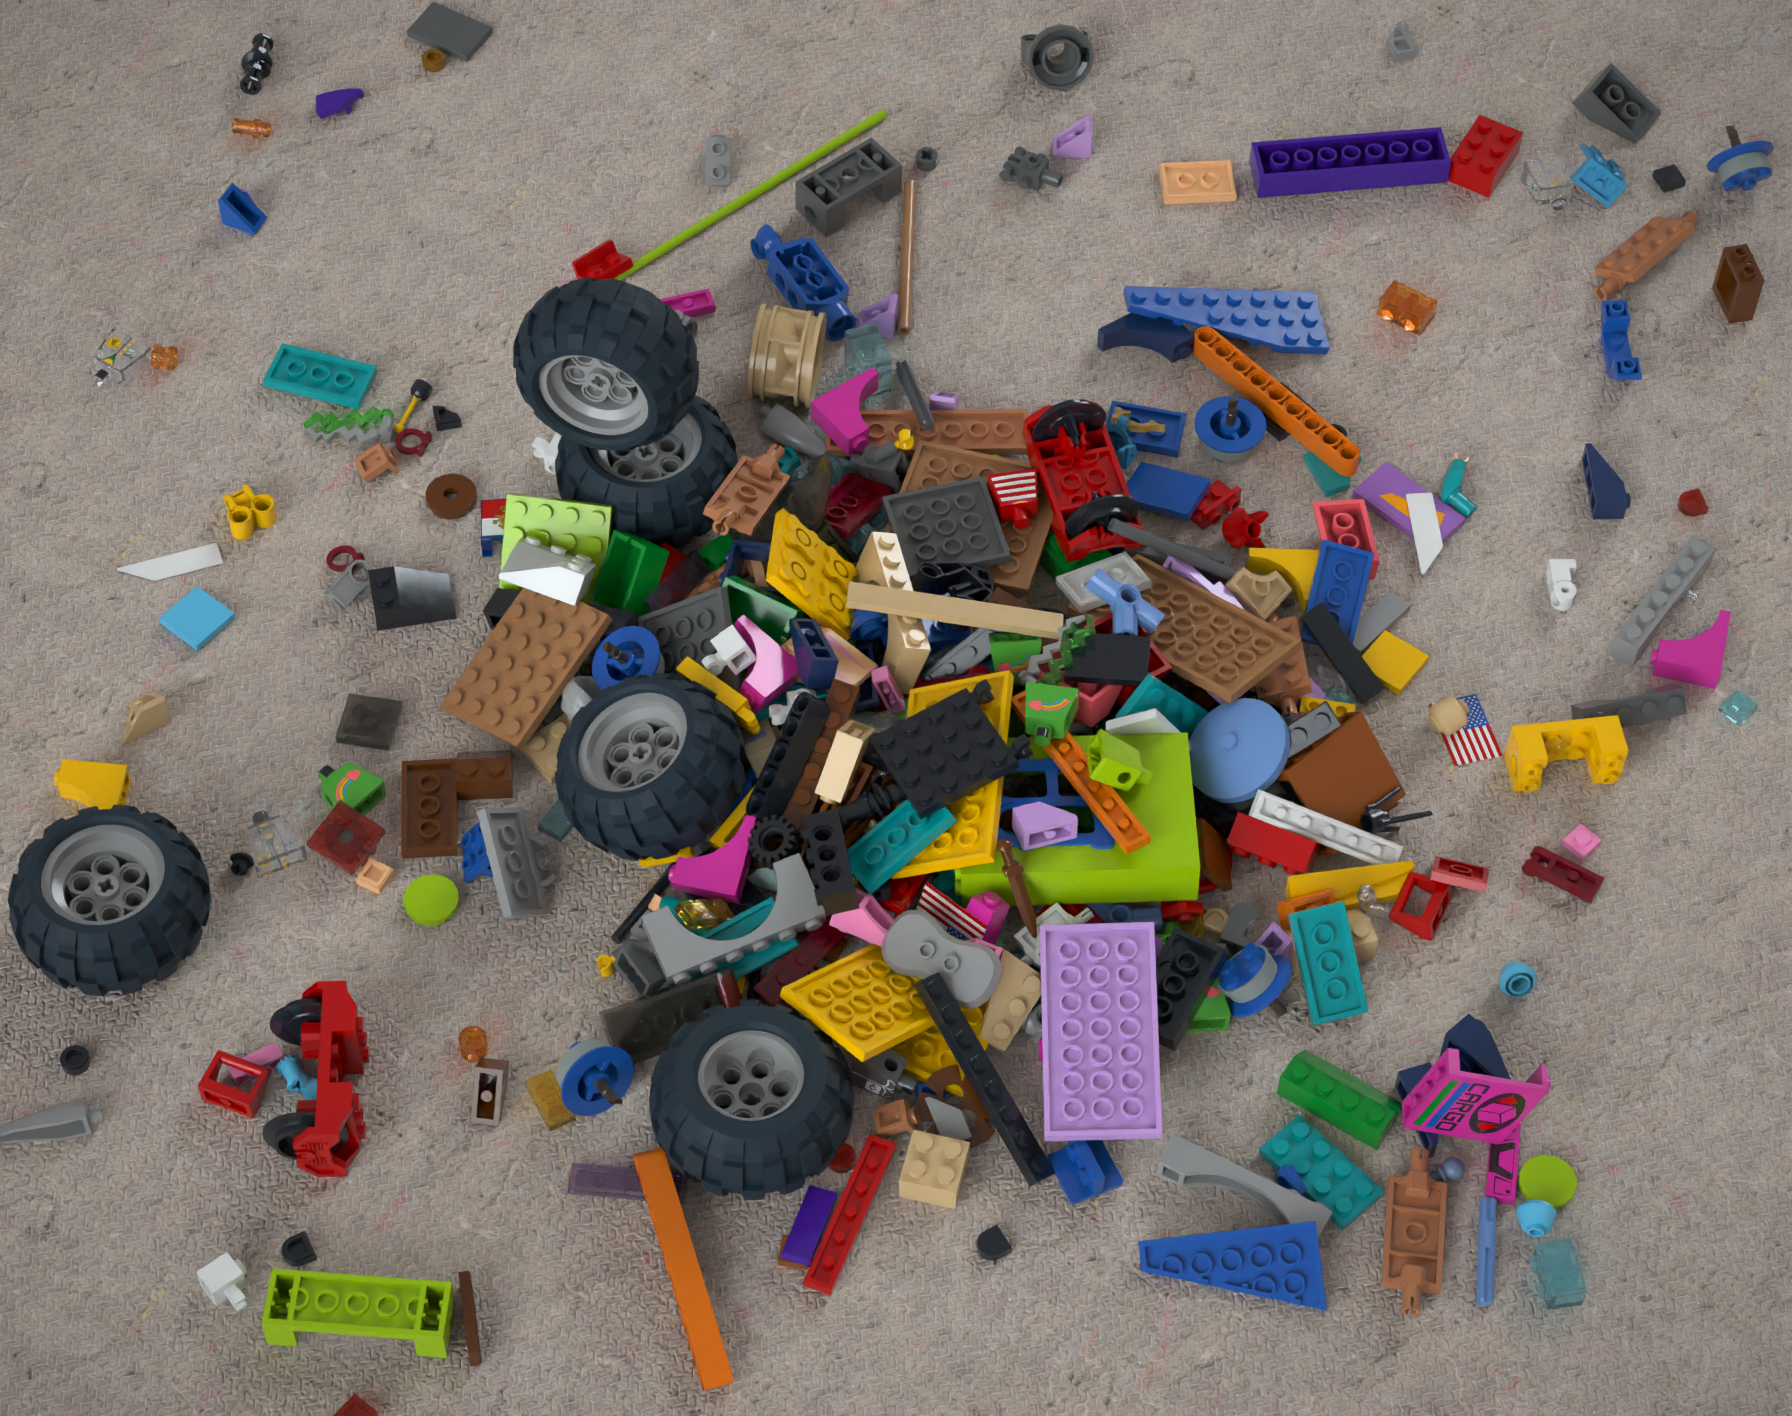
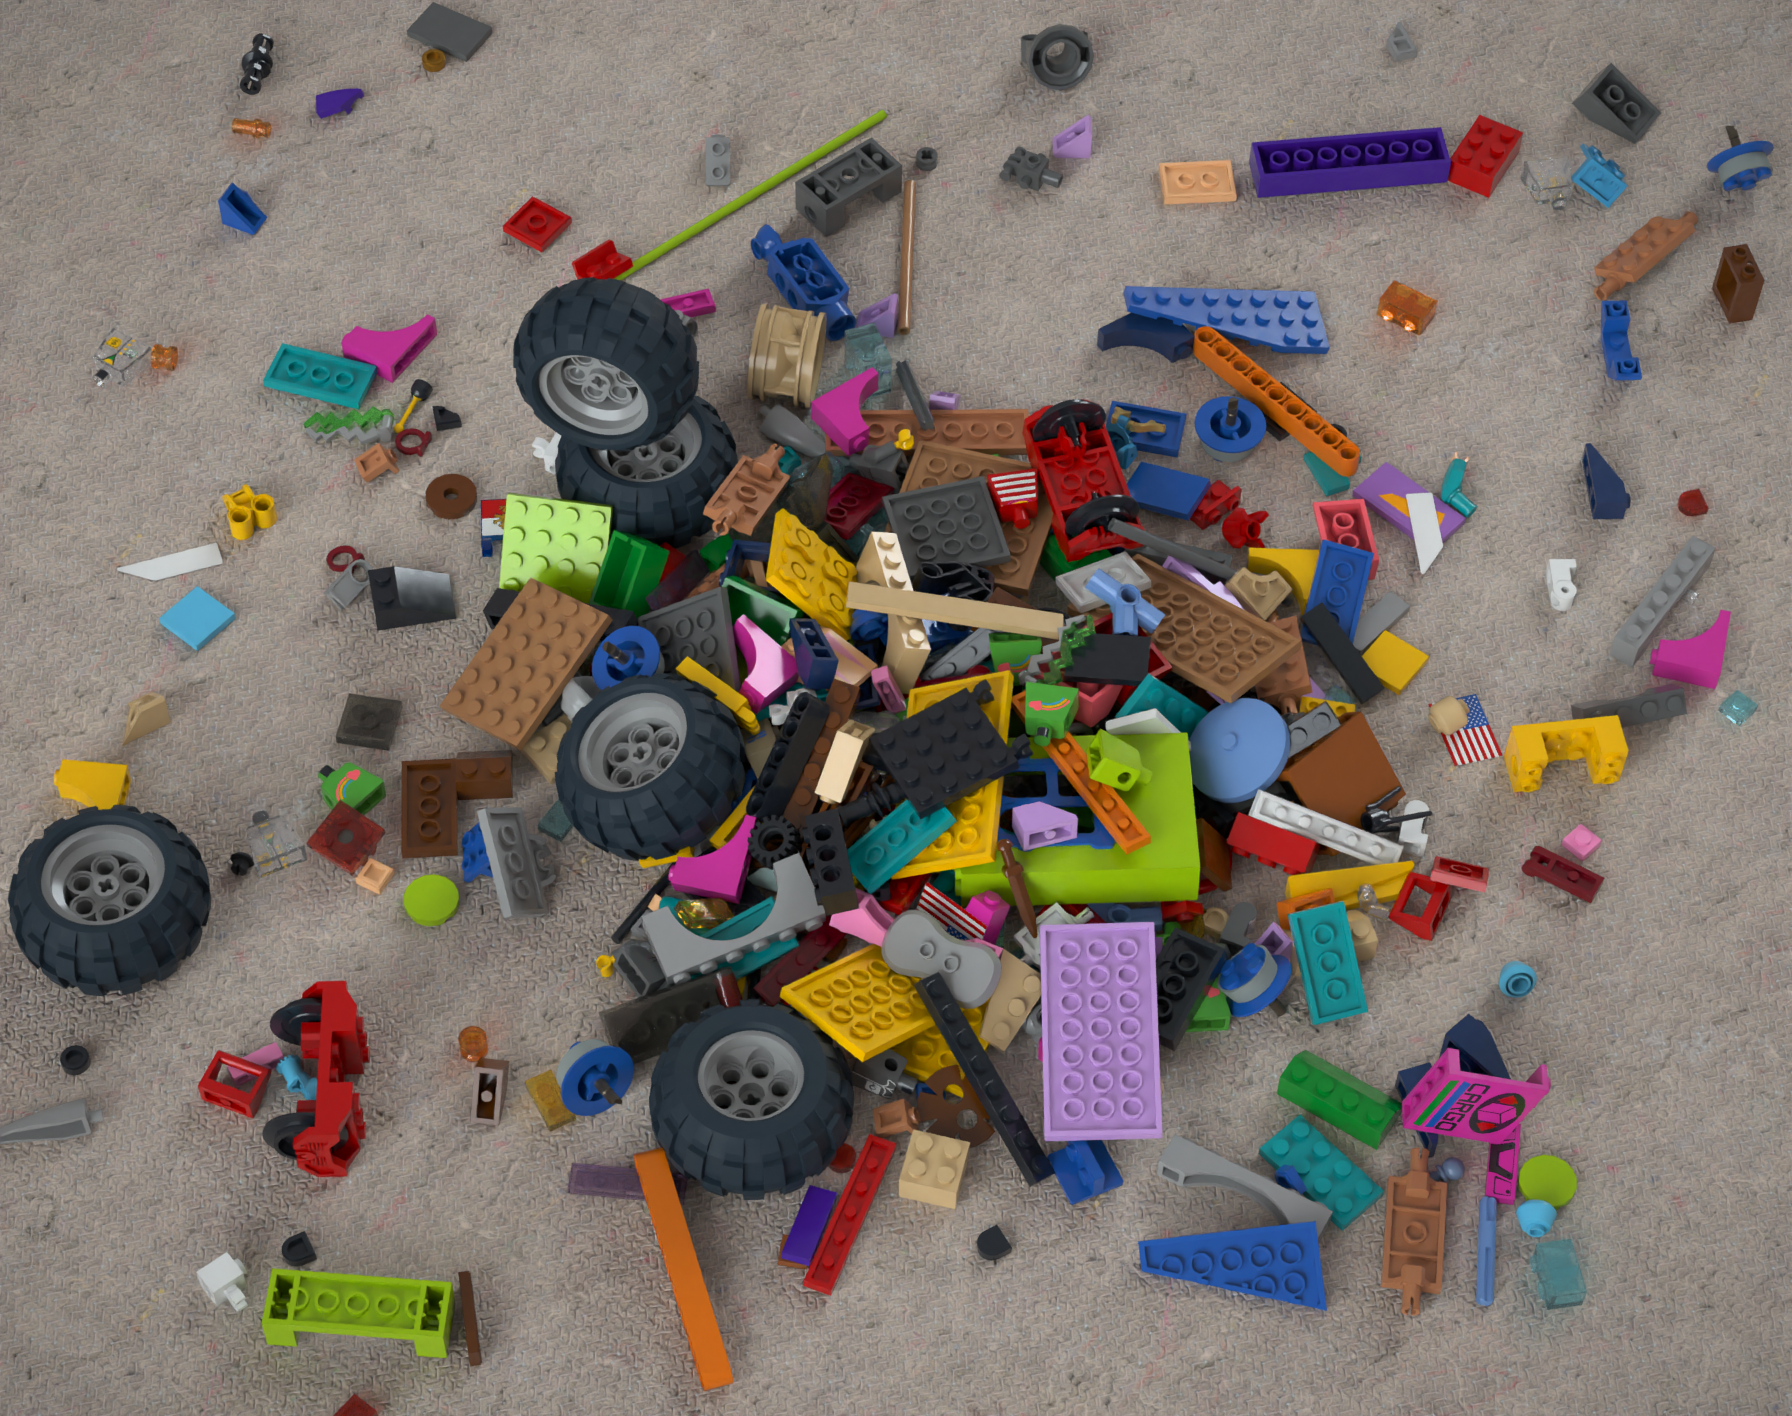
white slope [499,536,597,606] -> none
white brick [701,625,757,676] -> none
light grey tile [925,1097,972,1141] -> none
black tile [1652,164,1686,193] -> none
none -> dark pink arch [341,314,437,383]
none -> red plate [503,196,572,253]
none -> white leg [1398,800,1429,857]

